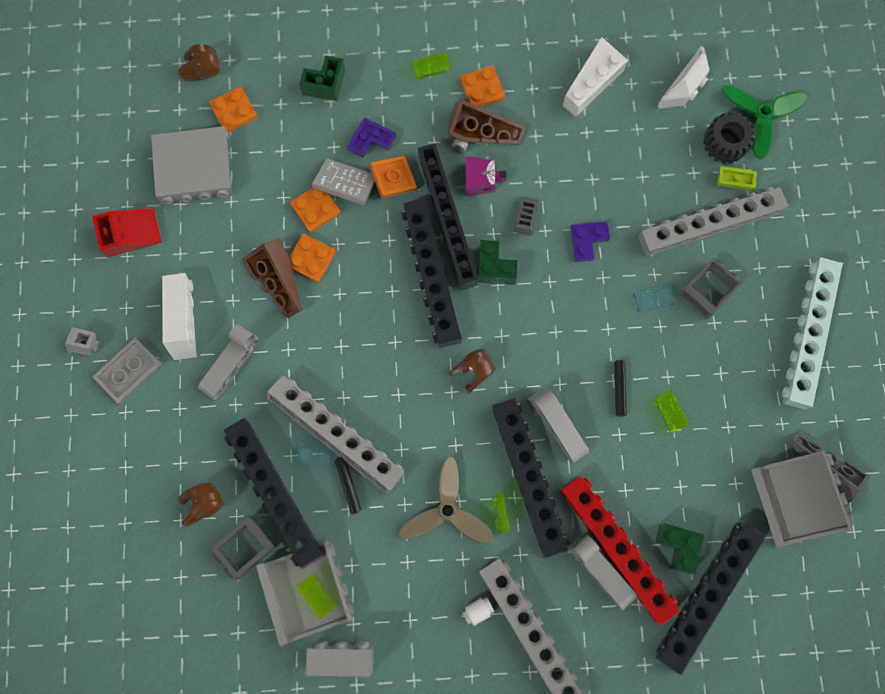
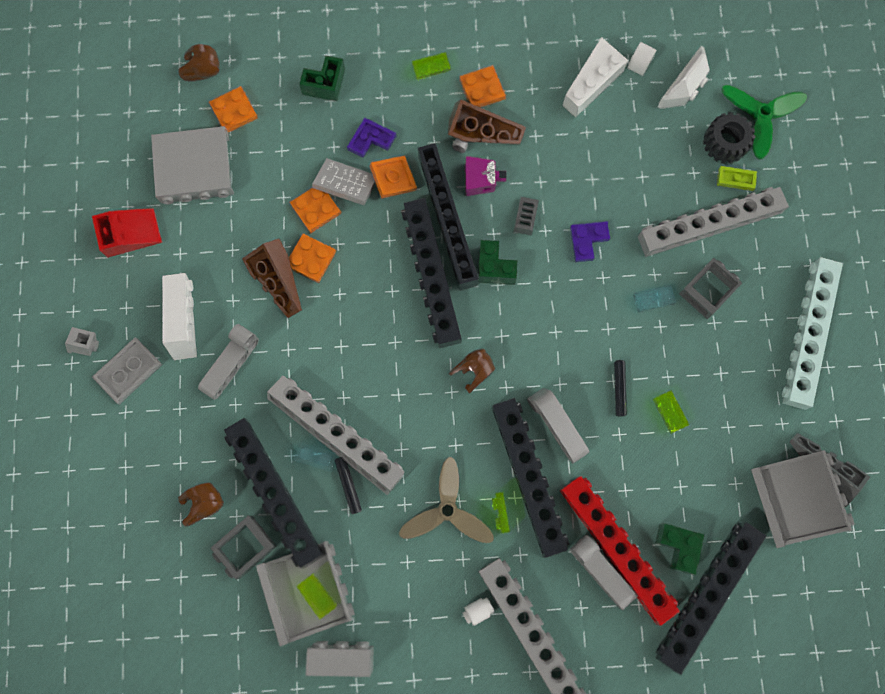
none -> white brick [627,42,656,76]

